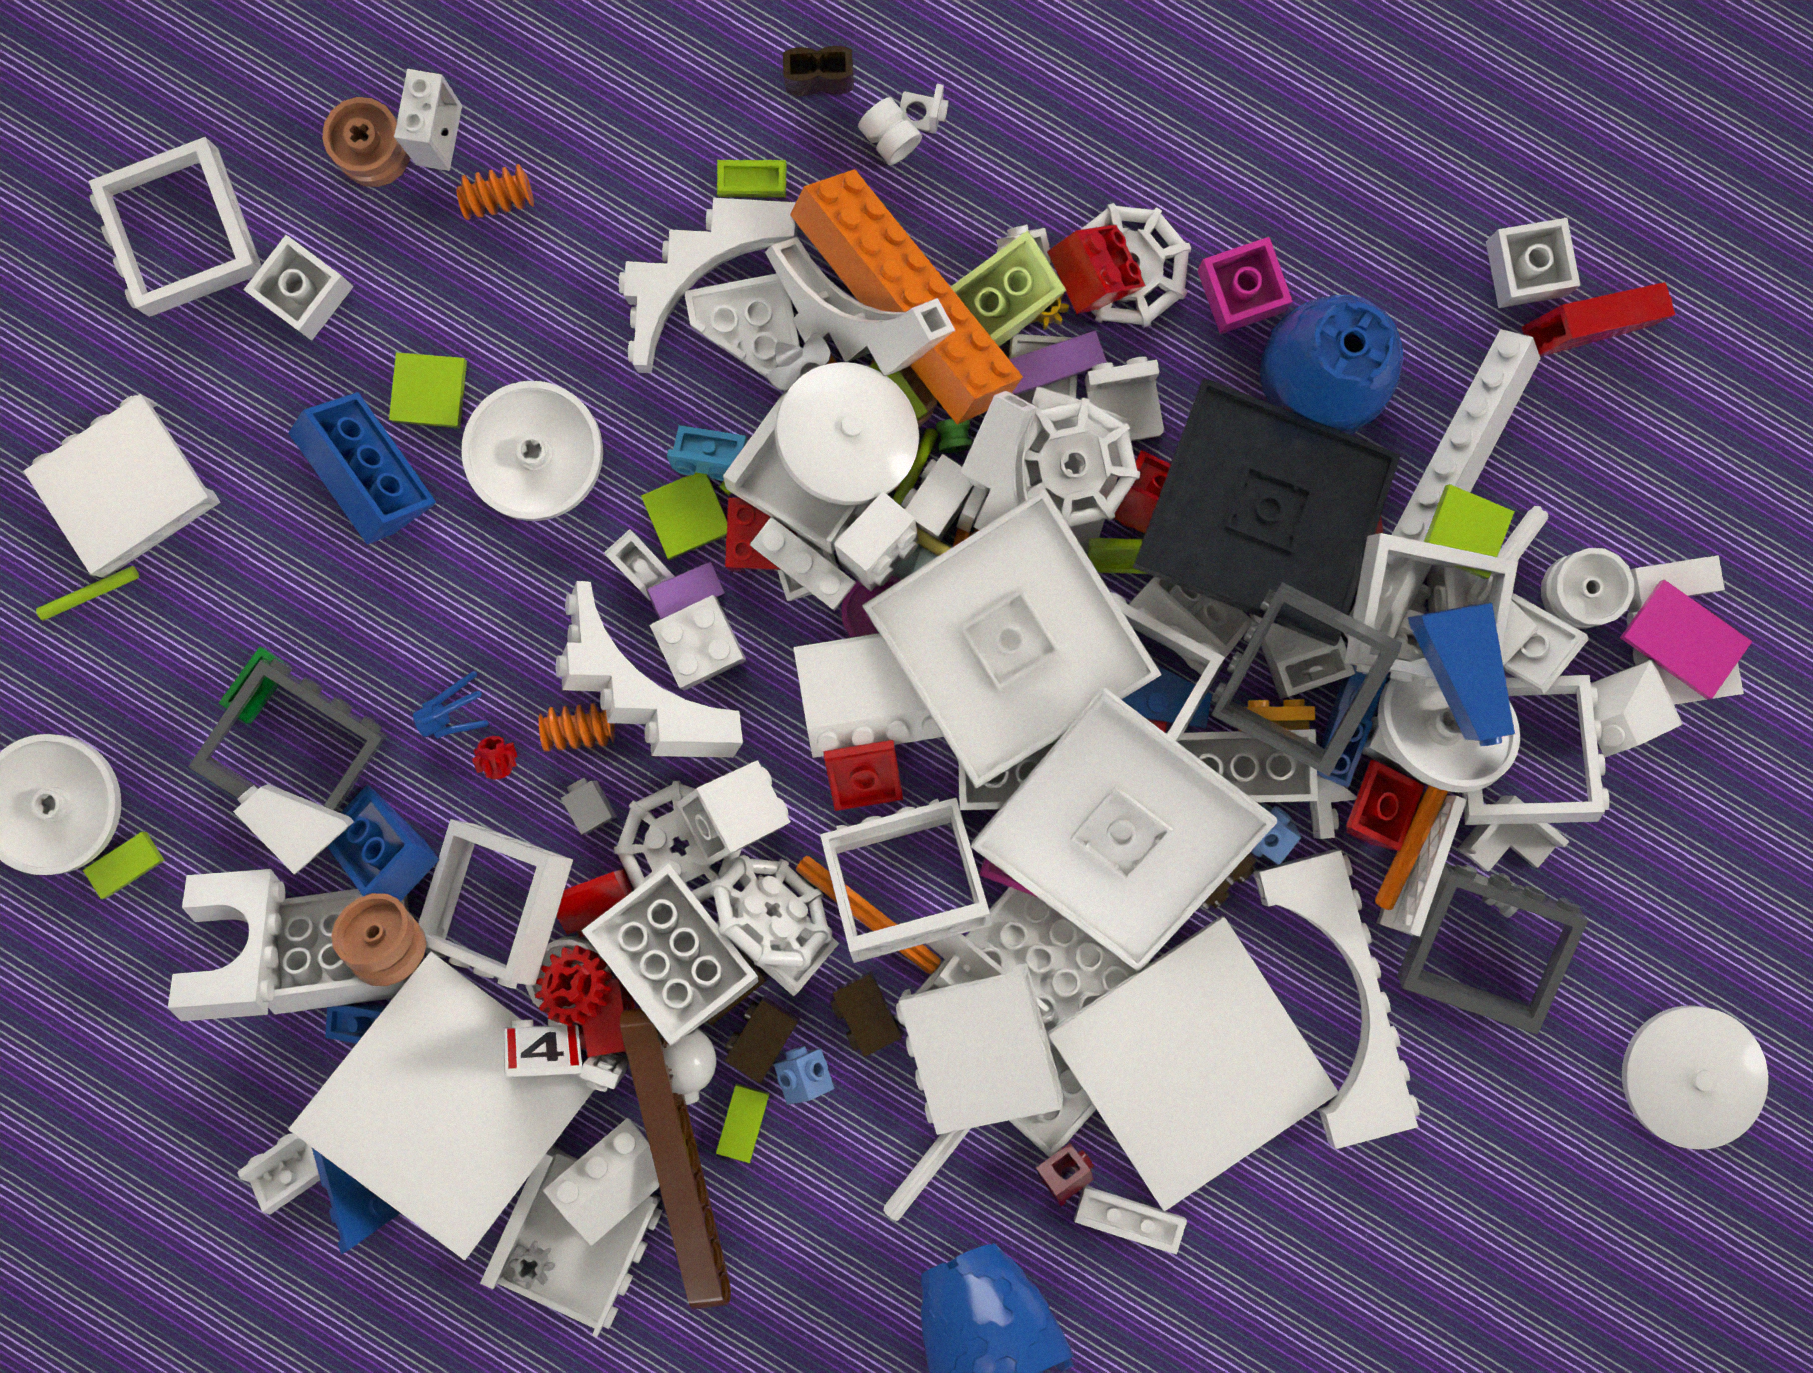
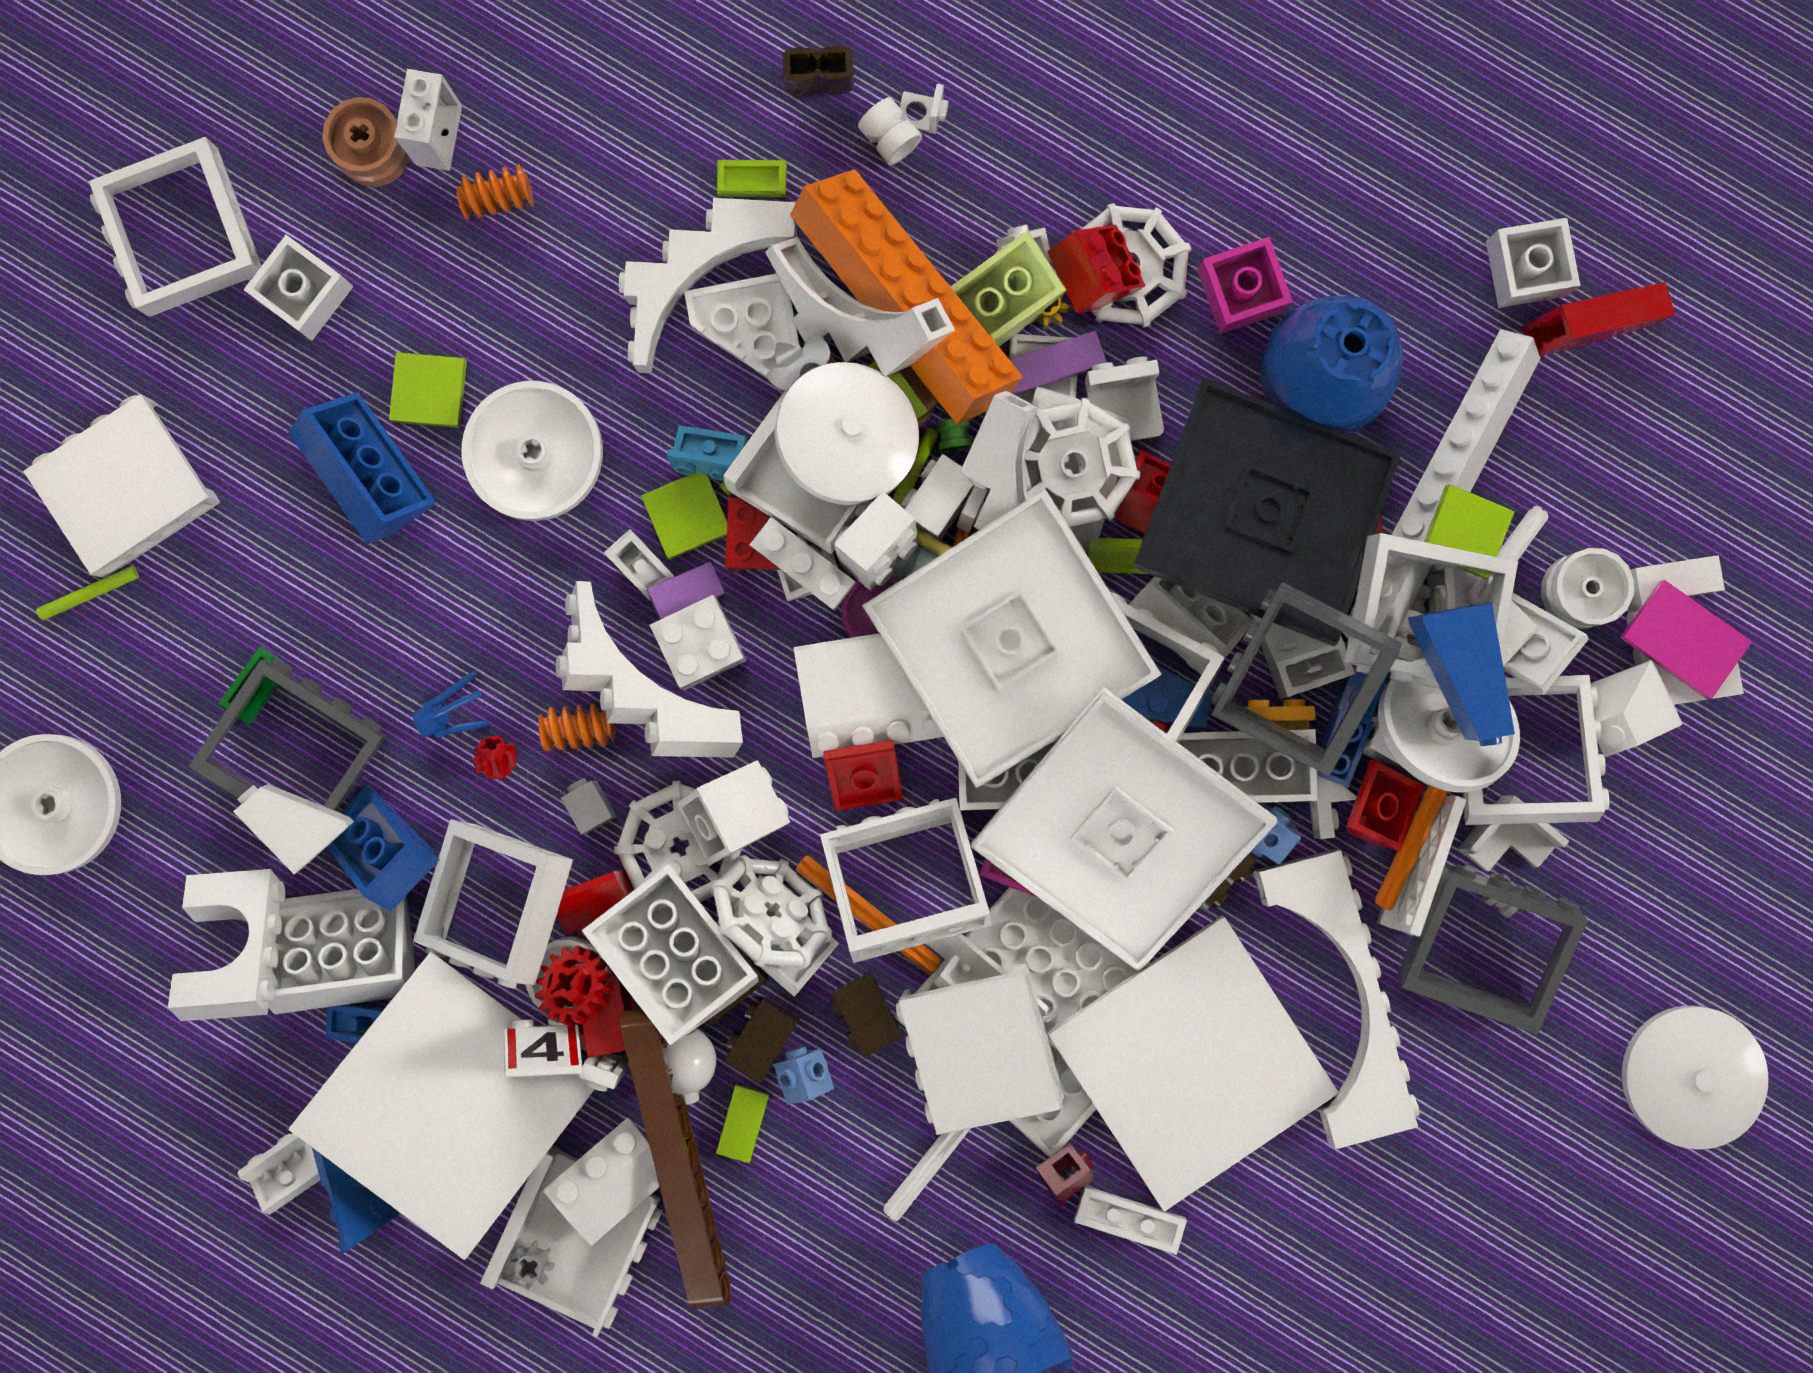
lime tile [83,832,165,899] -> none
nougat wheel [331,893,427,986] -> none

